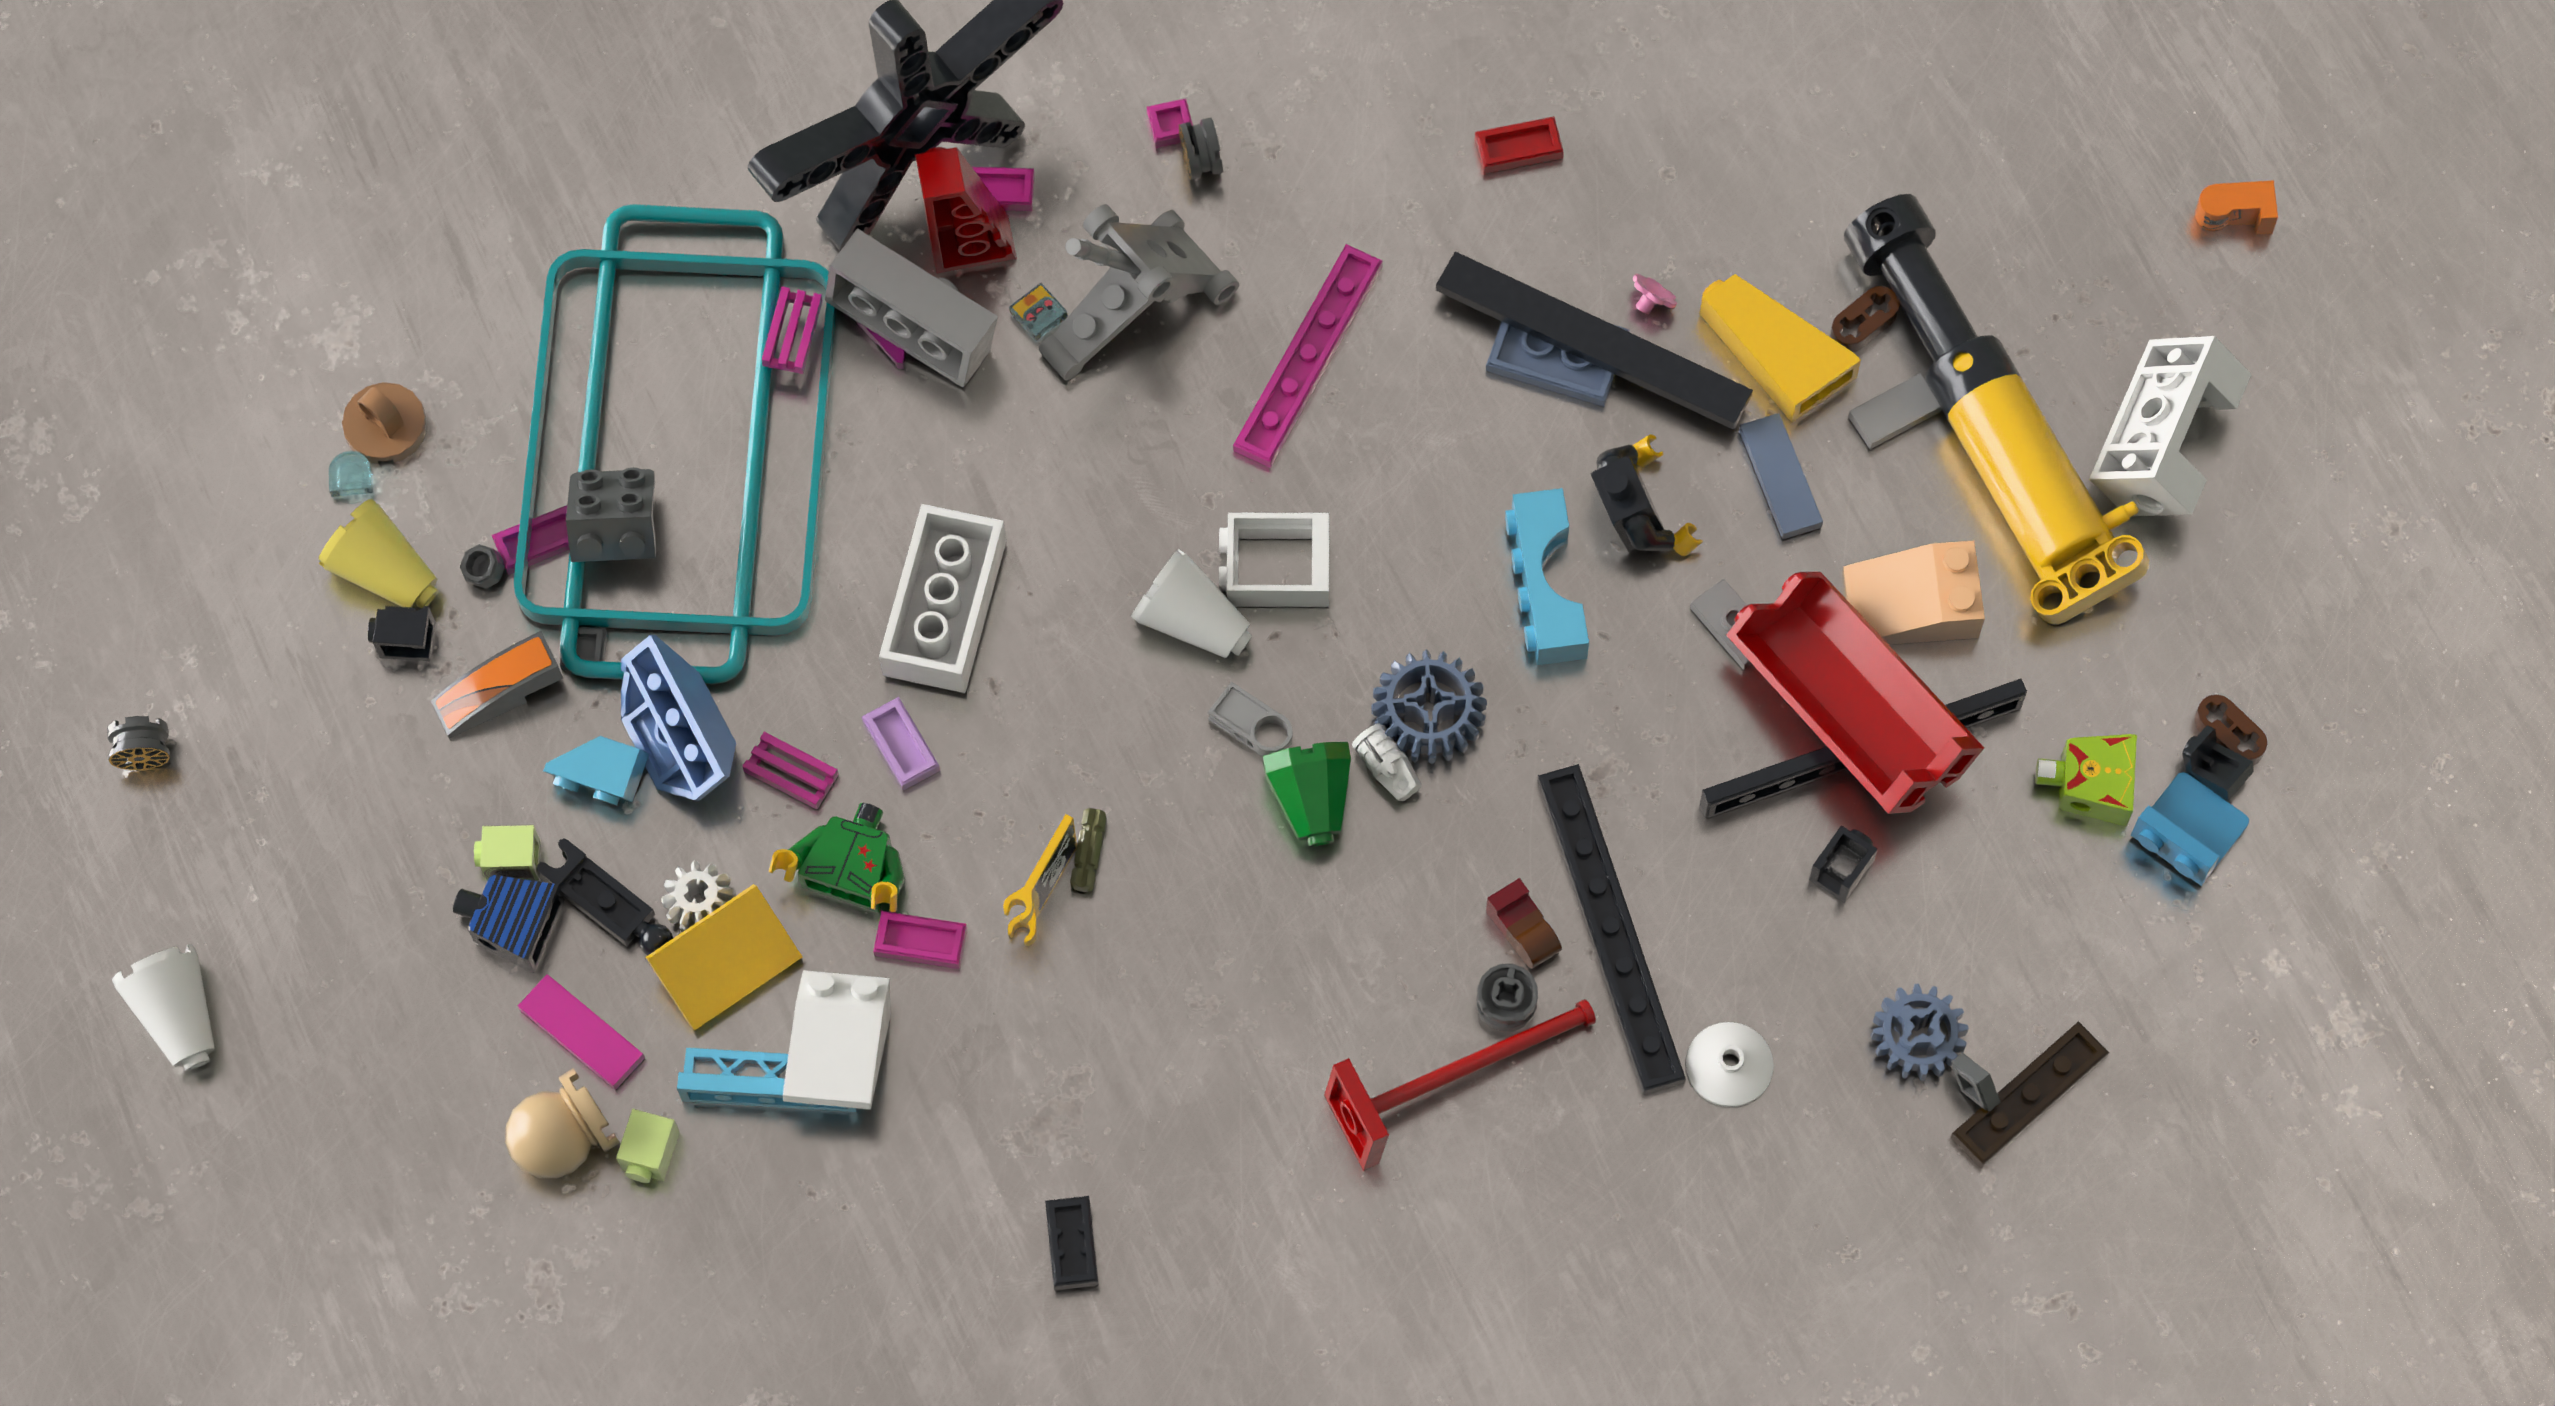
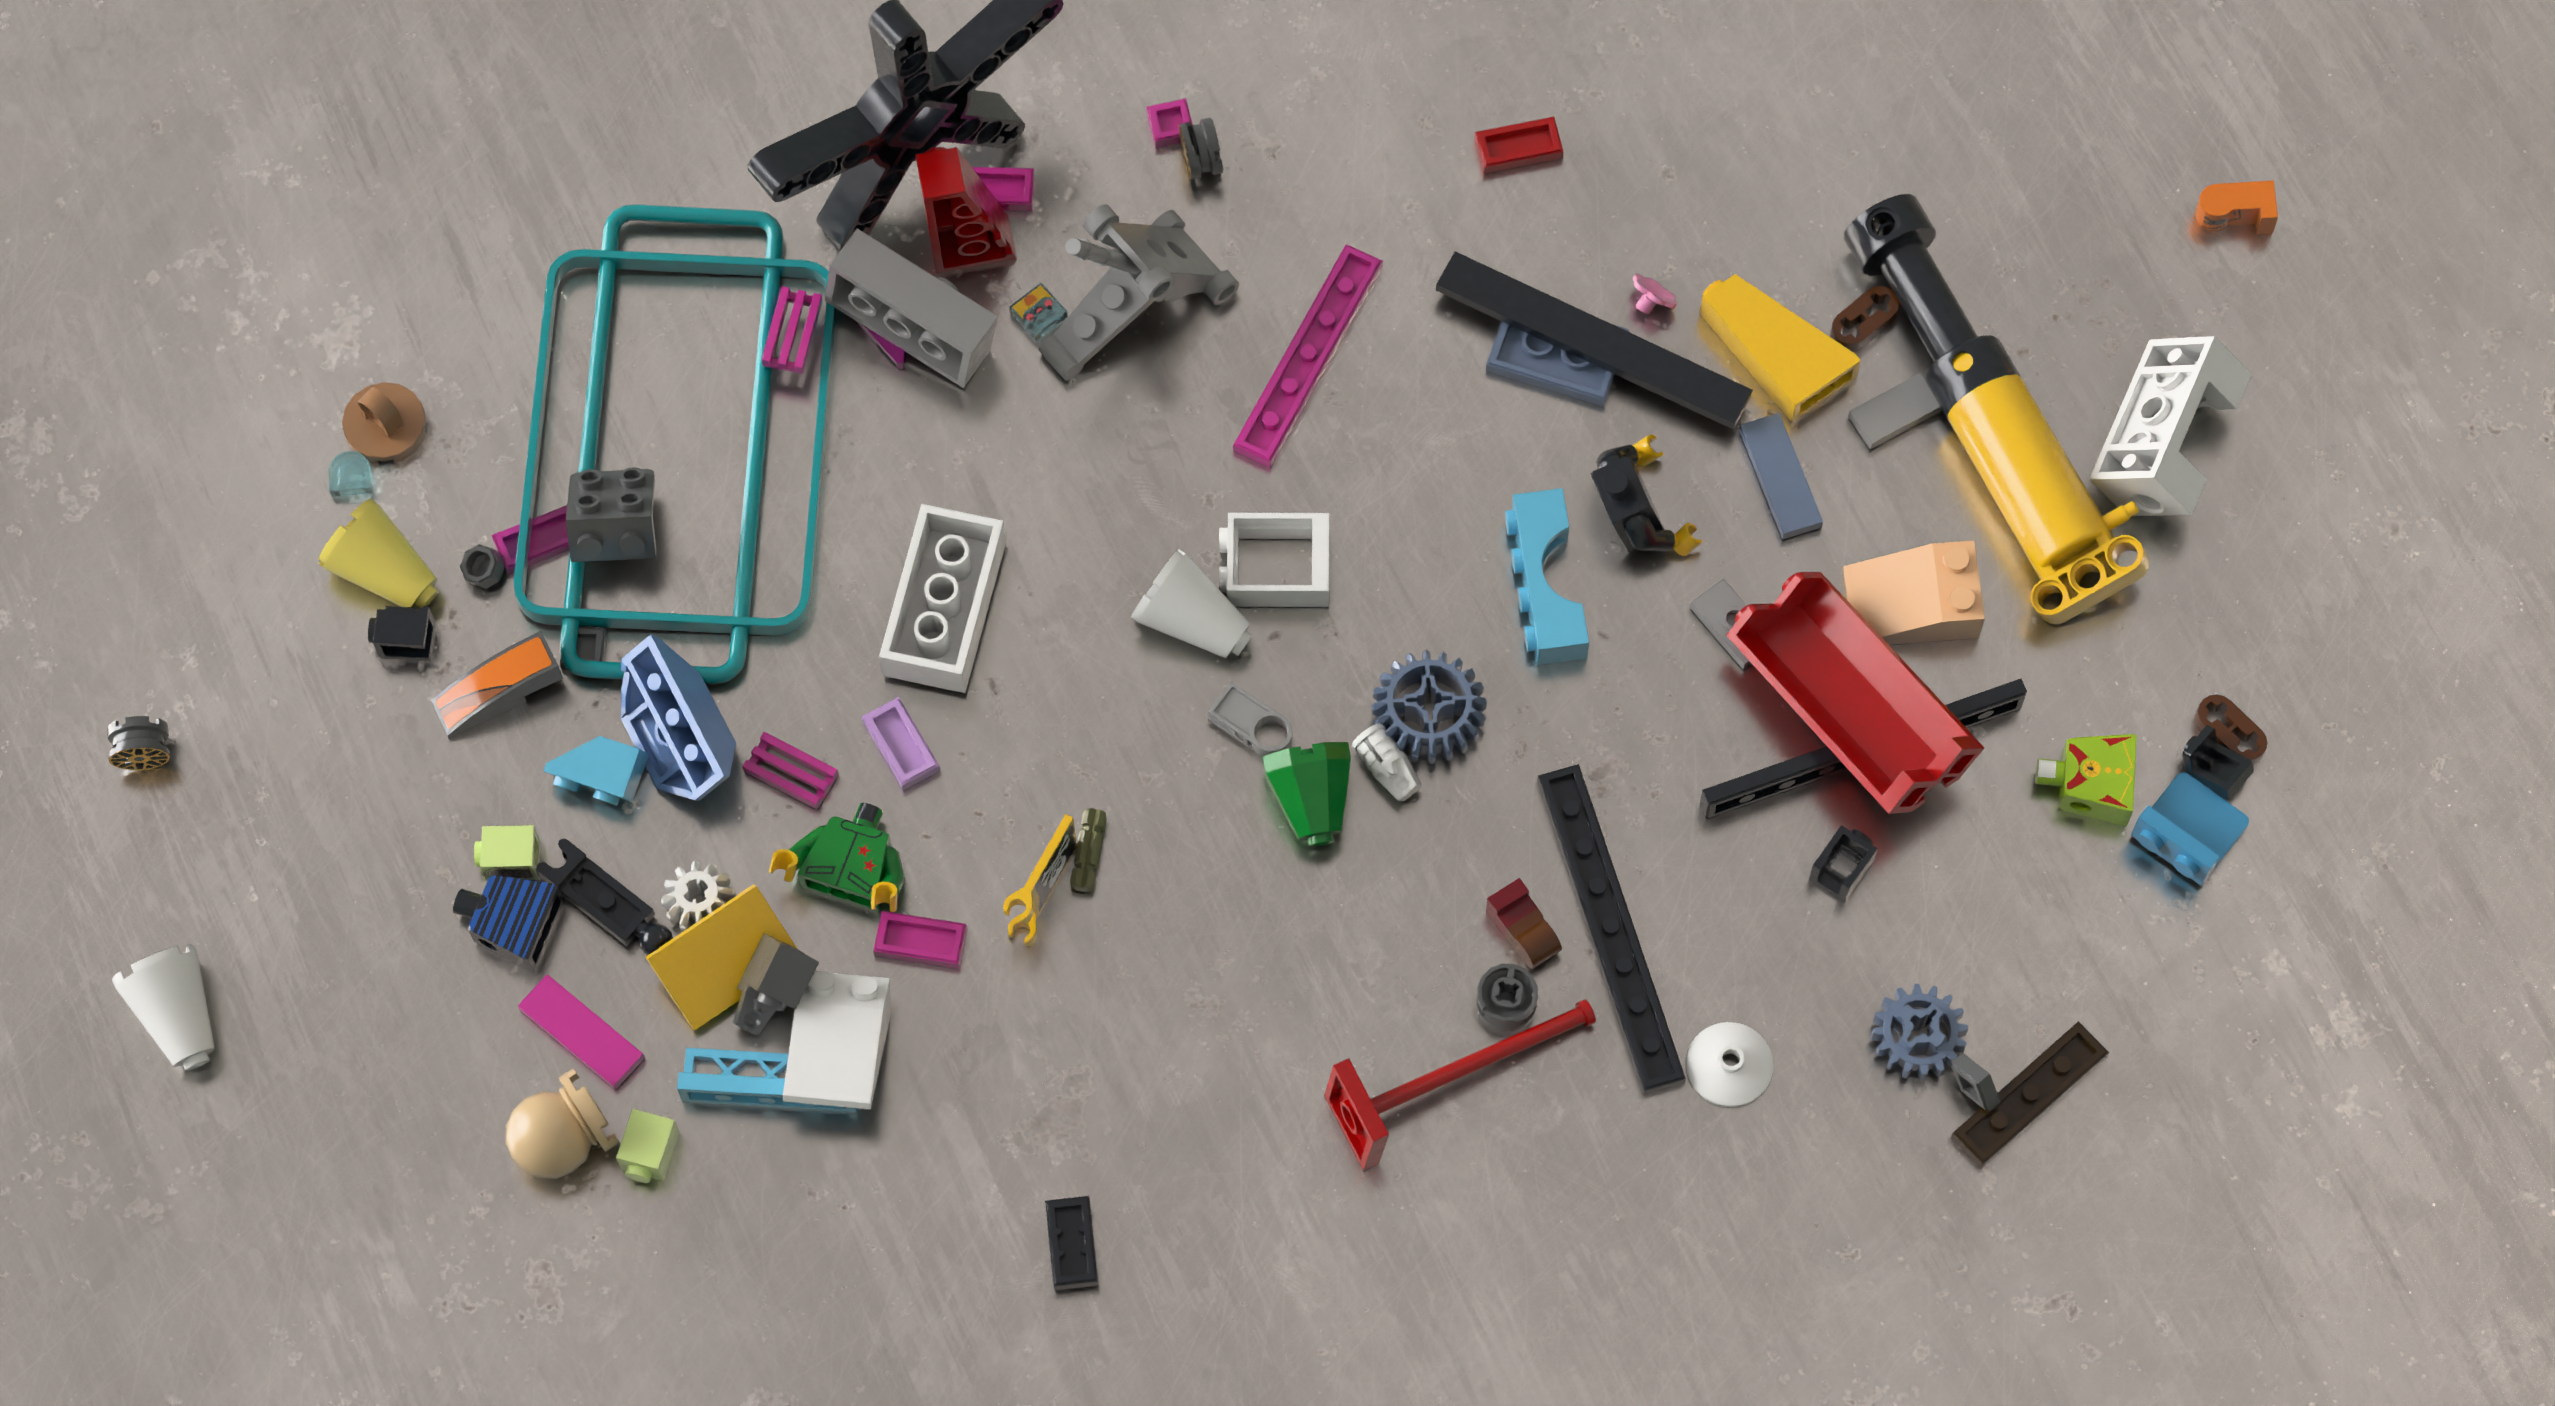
none -> dark grey hinge [733,933,819,1036]

